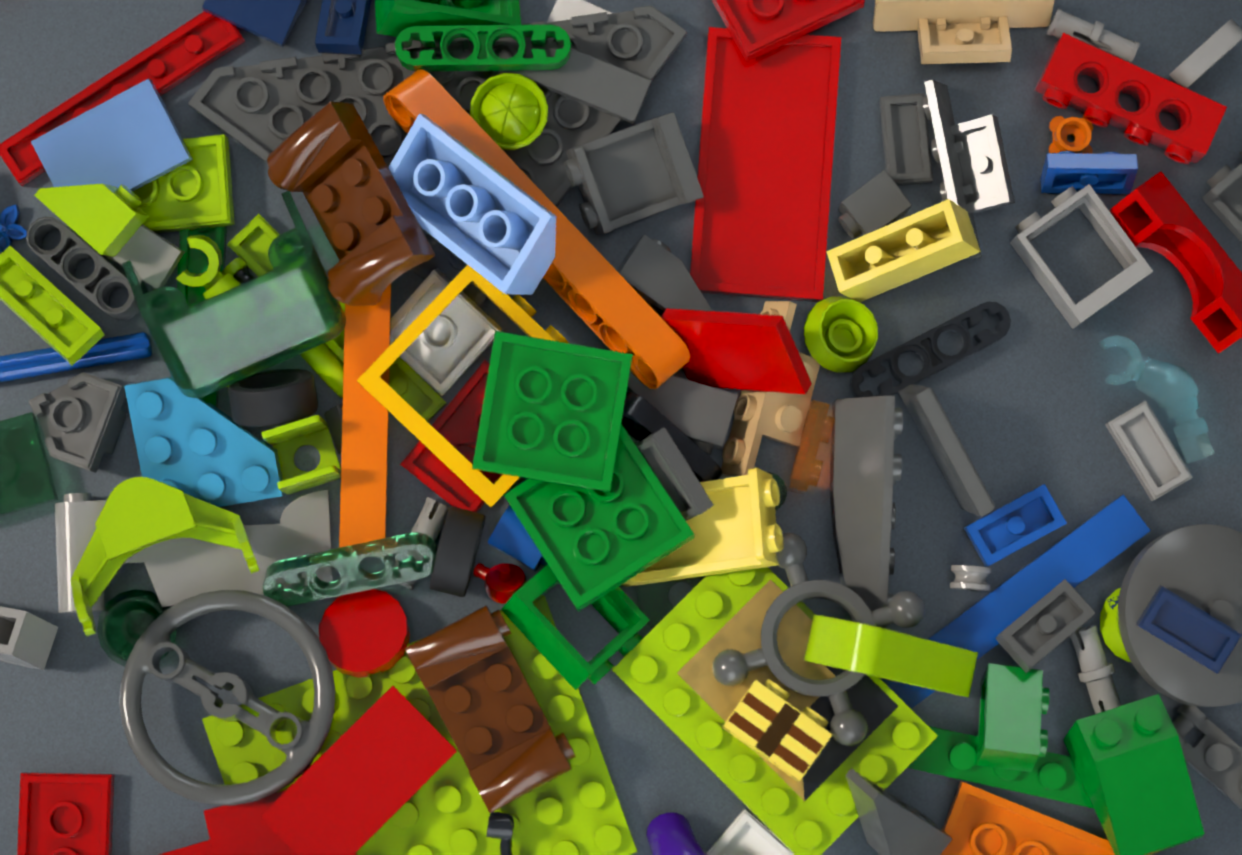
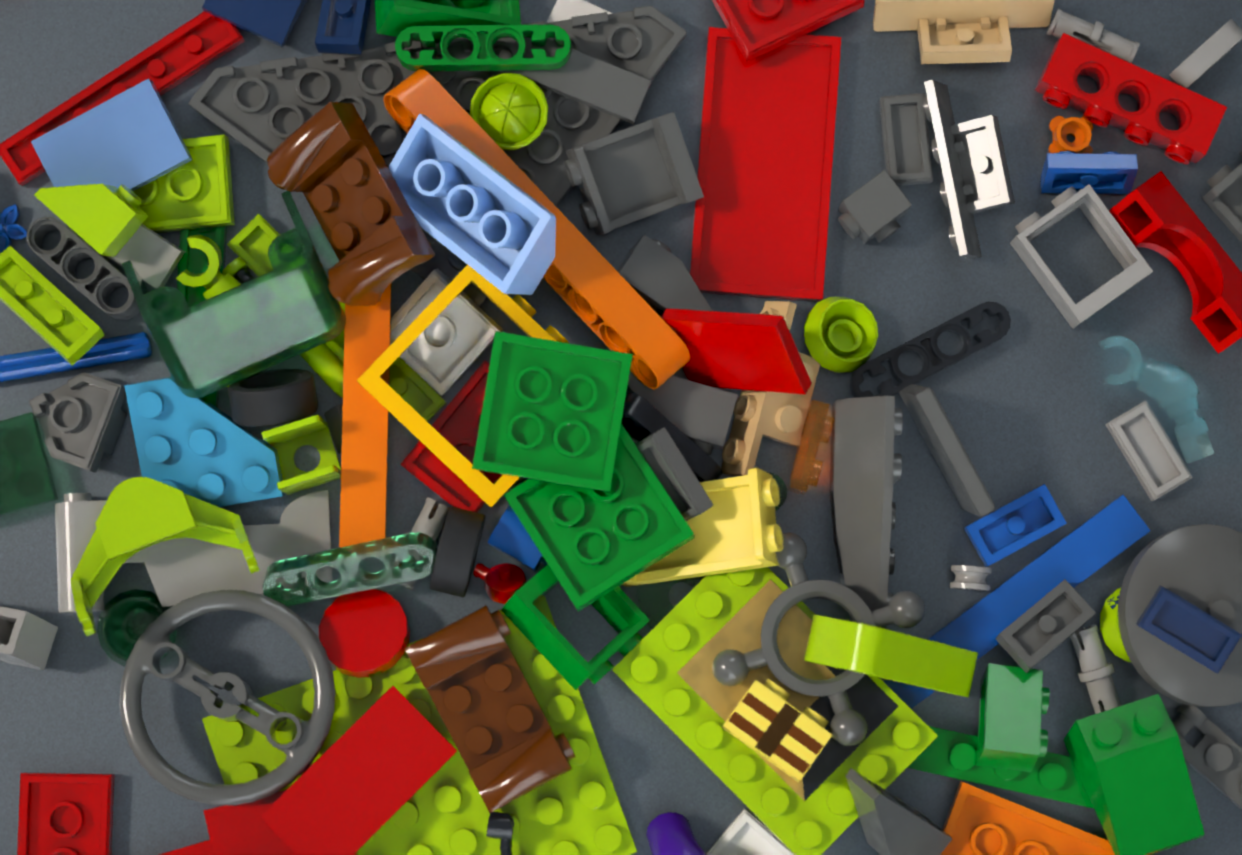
light yellow brick [826,199,981,302] -> none

